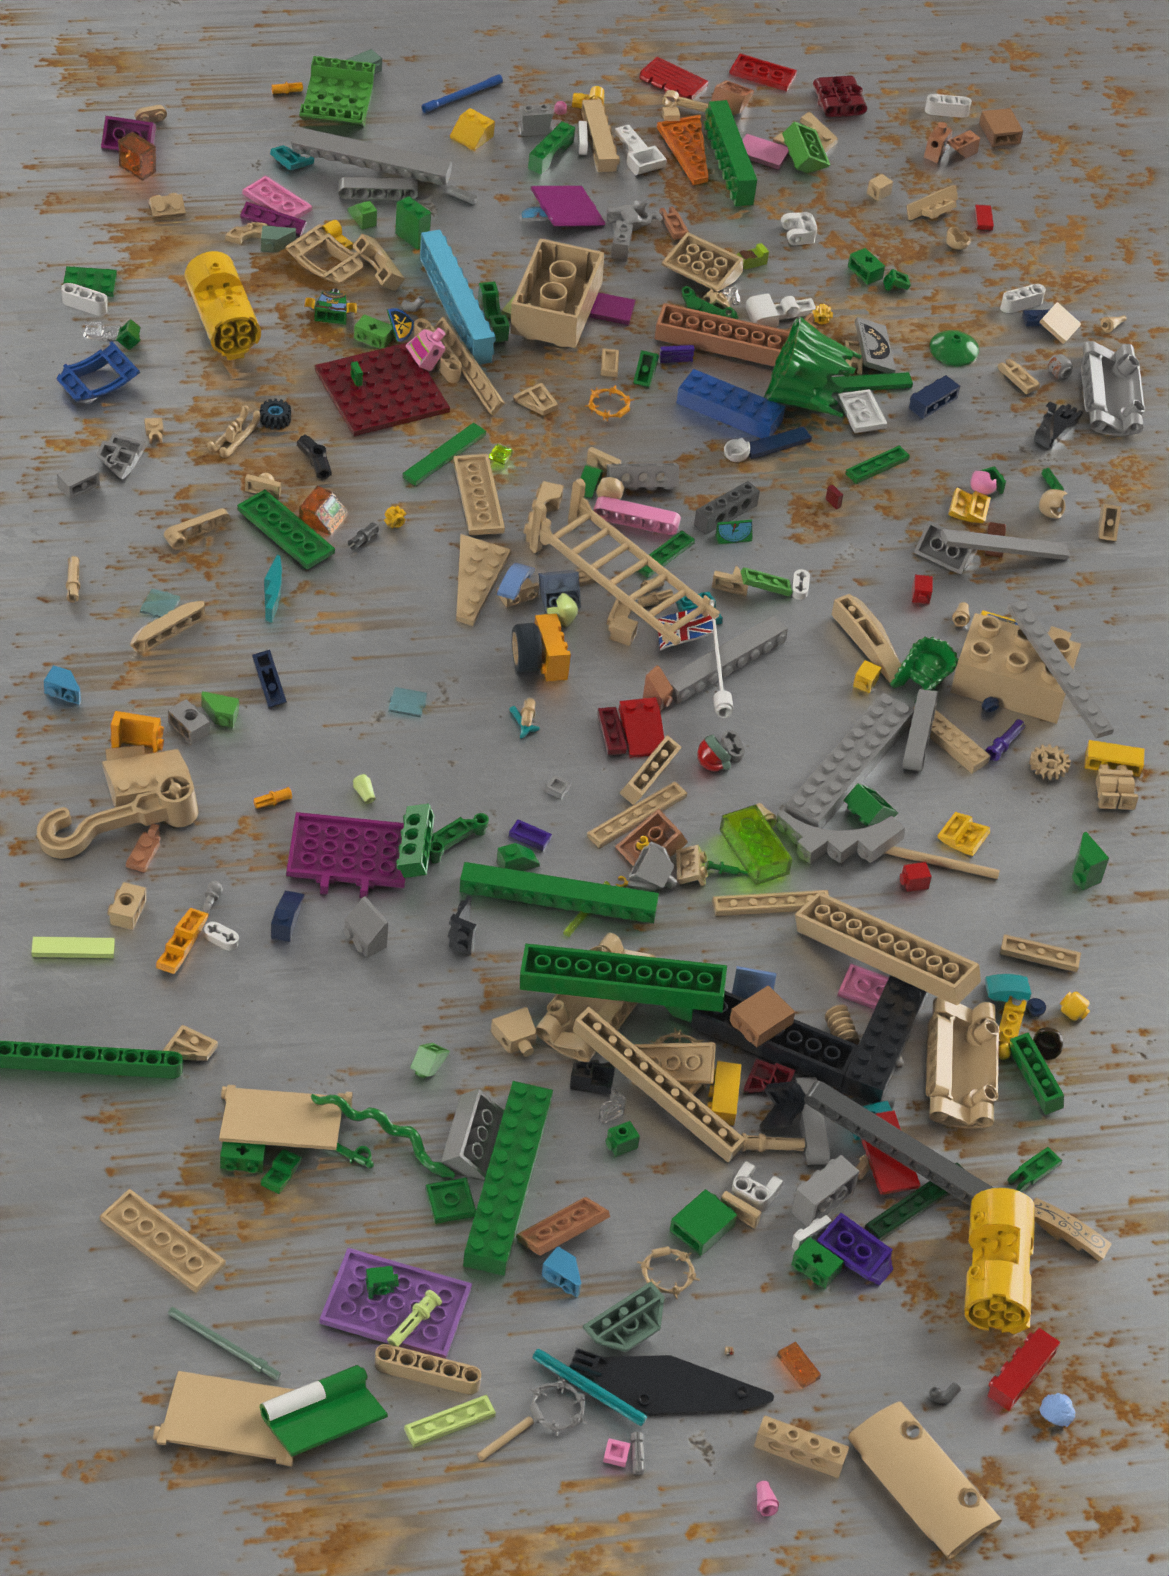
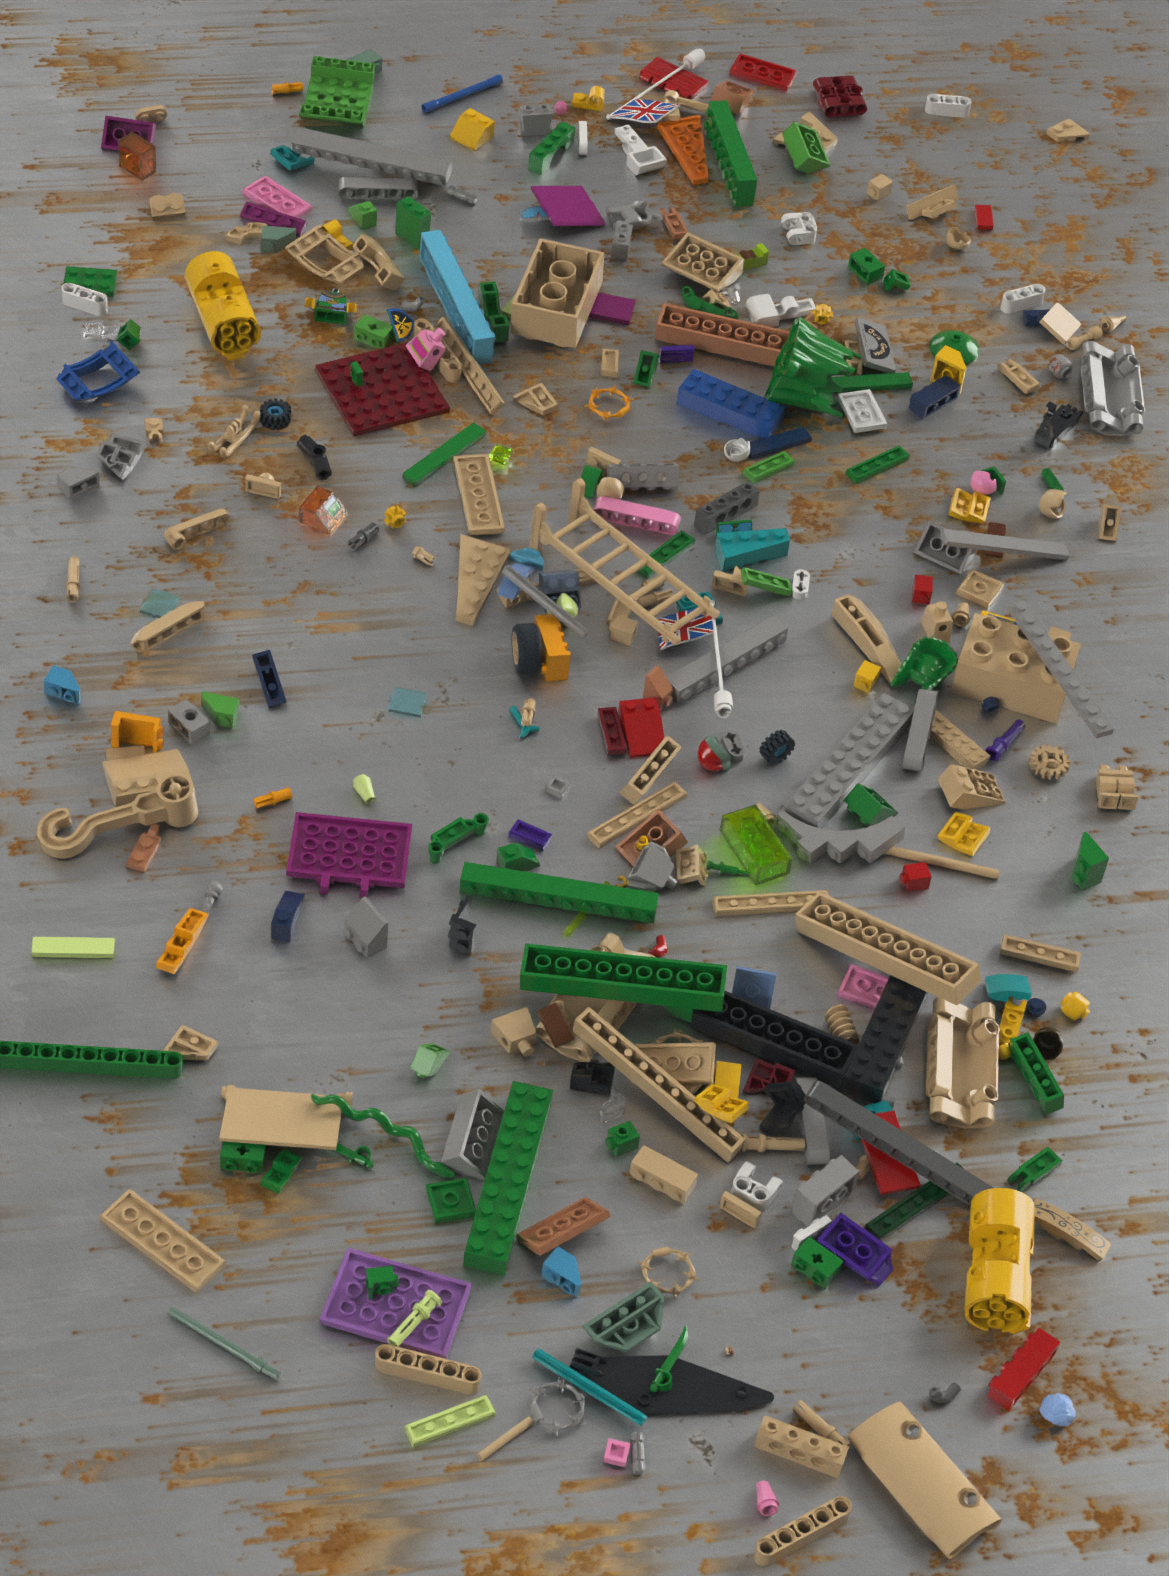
tan brick [107,882,147,930] -> none
tan door [153,1371,295,1467] -> none
white beam [204,922,239,951] -> none
green plate [237,489,335,570] -> none
green door [259,1365,388,1457] -> none
teal slope [264,555,282,622] -> none
green brick [396,803,435,878] -> none
tan arch [523,481,564,546] -> none
tan brick [581,99,620,172] -> none
green brick [669,1189,737,1256] -> none
medium nougat brick [730,986,795,1047] -> none
bright pink tile [742,134,789,170] -> none
clear orange plate [777,1341,821,1389] -> none
dark red tile [825,485,843,510] -> none
nougat torso [924,122,952,163] -> none
nougat slope [947,130,981,158] -> none
medium nougat brick [979,108,1023,146] -> none
yellow brick [1084,740,1144,777] -> none
none -> tan pin [412,546,436,567]
none -> light grey axle [502,565,589,639]
none -> medium azure tile [509,547,544,570]
none -> reddish brown tile [537,1003,575,1048]
none -> flag [606,49,706,123]
none -> tan brick [629,1145,698,1204]
none -> red arm [648,935,668,958]
none -> green sword [650,1325,688,1392]
none -> yellow slope [694,1084,749,1123]
none -> teal wedge [715,528,790,573]
none -> bright green tile [743,451,795,484]
none -> tan beam [754,1496,852,1567]
none -> black bush [759,730,795,765]
none -> tan pin [792,1400,851,1447]
none -> tan torso [921,601,952,643]
none -> yellow slope [930,345,966,395]
none -> tan slope [938,764,1006,810]
none -> tan tile [956,569,1004,609]
none -> tan wing [1046,118,1090,142]
none -> tan piece [1067,326,1103,351]

